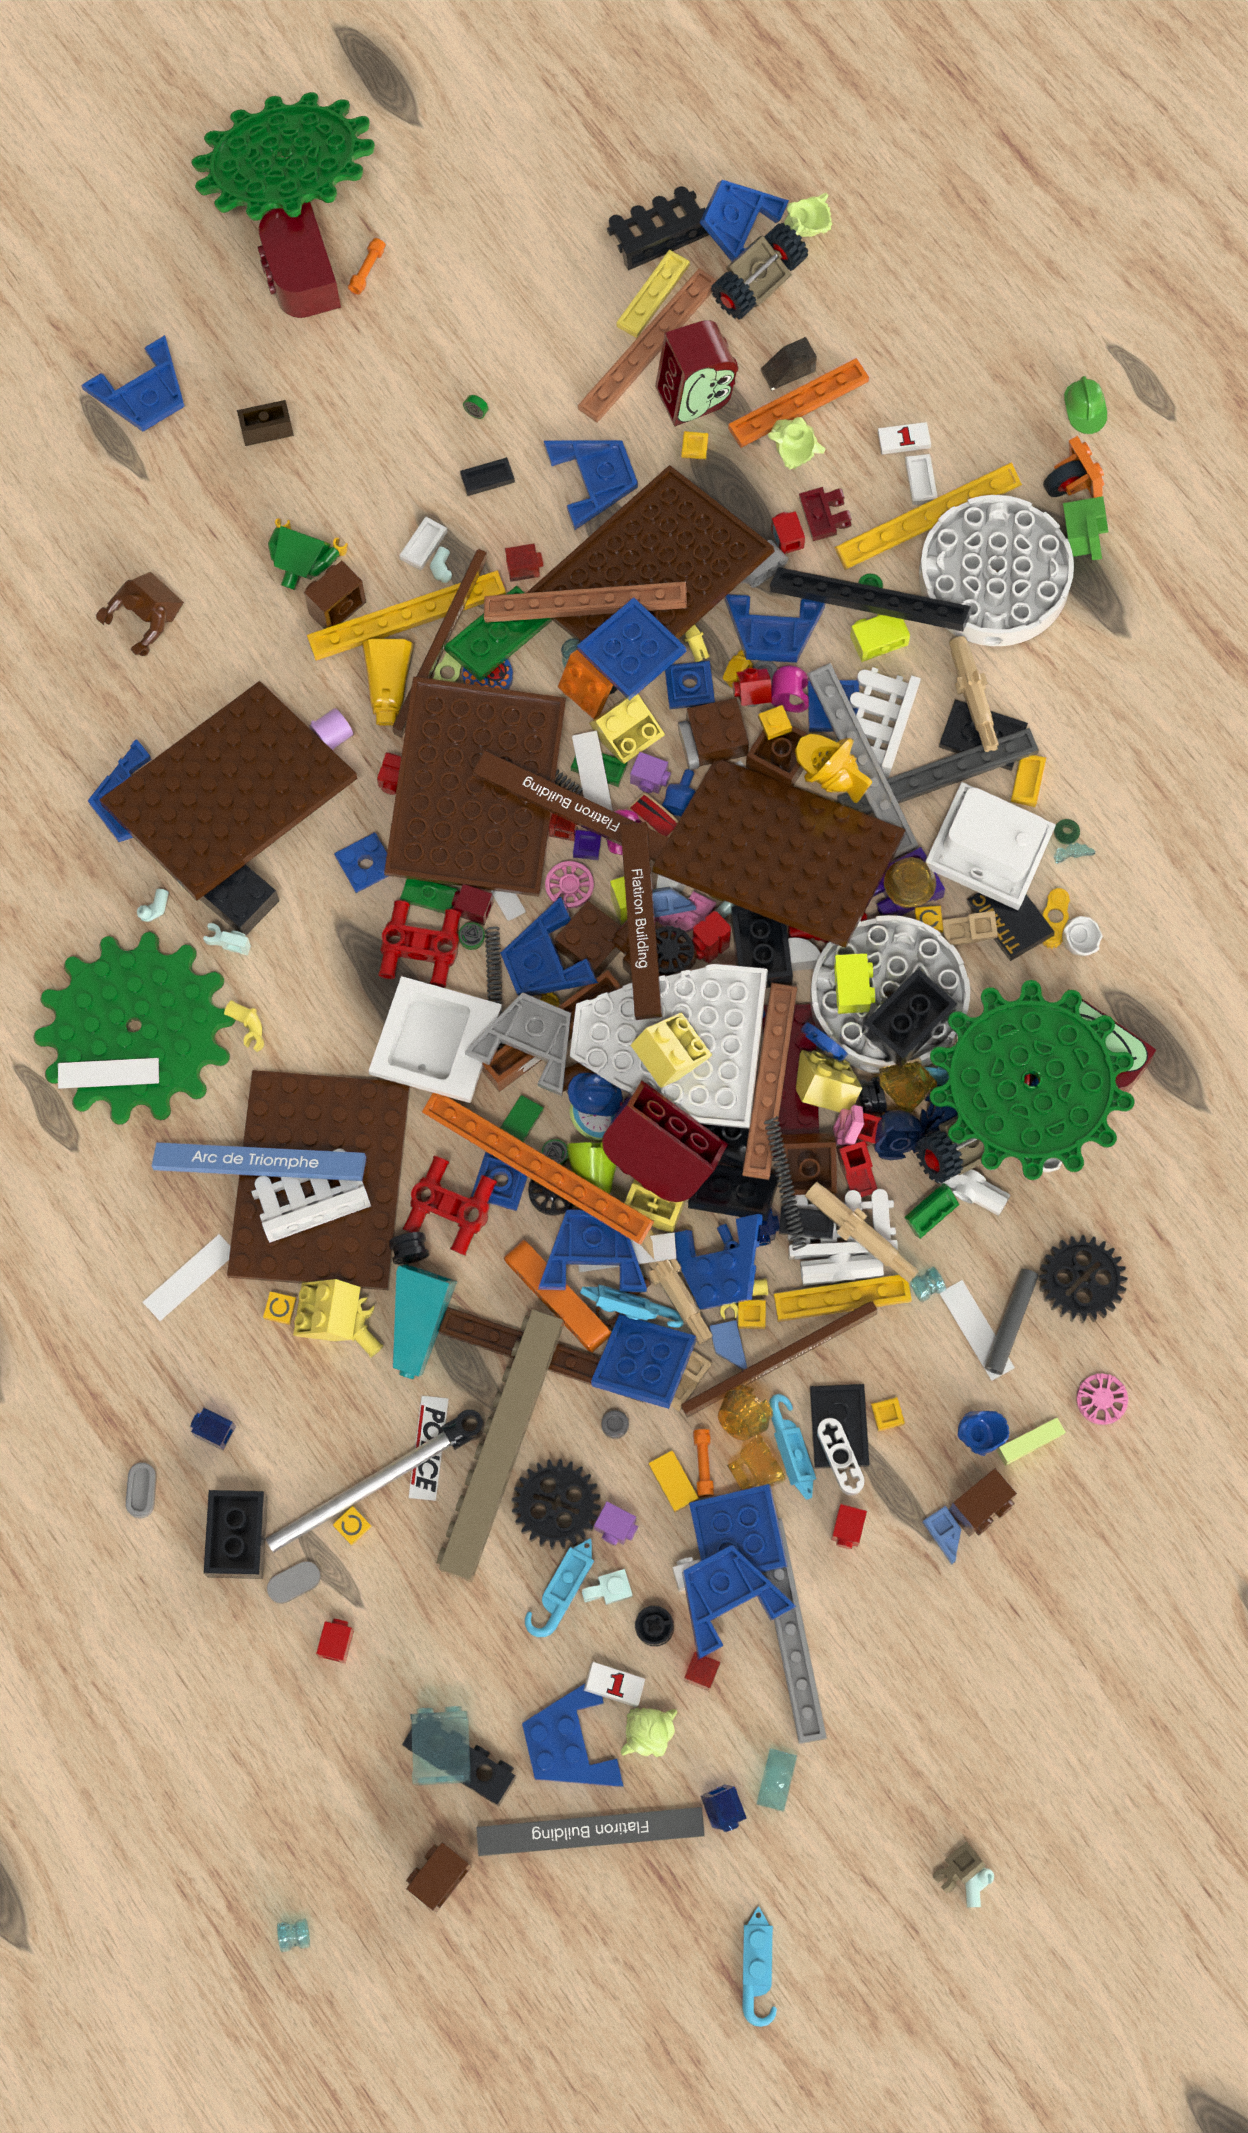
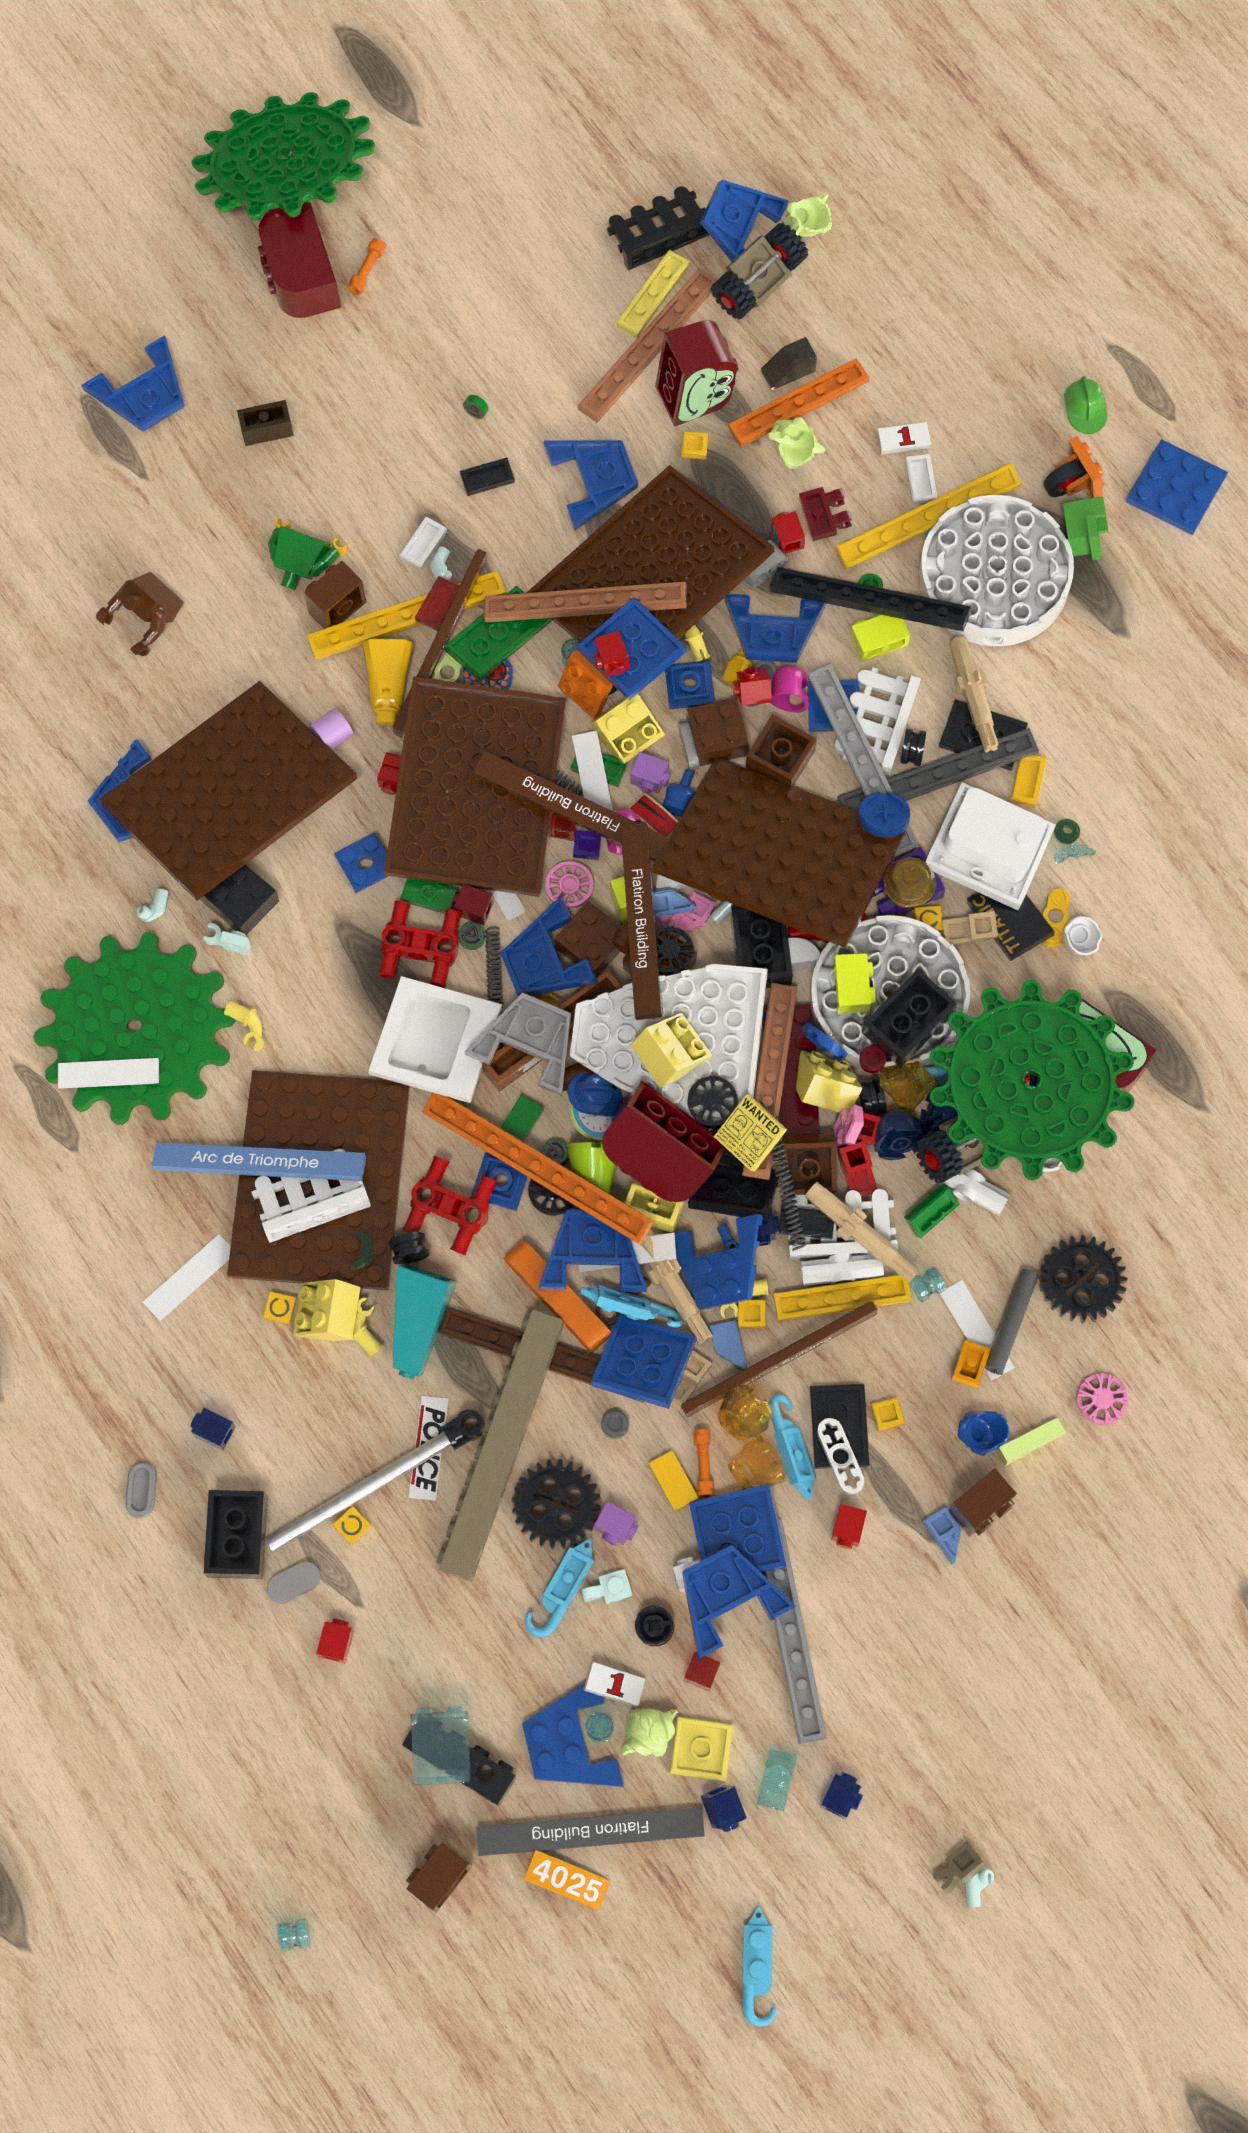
clear red brick [505,543,543,582] -> none
red brick [692,911,731,964] -> none
yellow plate [758,705,792,740] -> none
yellow helmet [795,734,872,803] -> none
none -> clear green piece [349,1232,374,1271]
none -> clear red tile [415,576,459,631]
none -> light orange sticker [524,1850,610,1911]
none -> clear light blue wheel [585,1713,614,1743]
none -> red brick [593,631,630,676]
none -> light yellow tile [670,1717,733,1782]
none -> black wheel [687,1076,738,1126]
none -> light yellow tile [714,1095,787,1171]
none -> clear blue brick [820,1772,863,1820]
none -> blue tile [858,792,910,838]
none -> dark red tile [859,1045,886,1073]
none -> black wheel [900,728,927,767]
none -> light orange slope [951,1340,991,1389]
none -> blue plate [1126,439,1228,536]

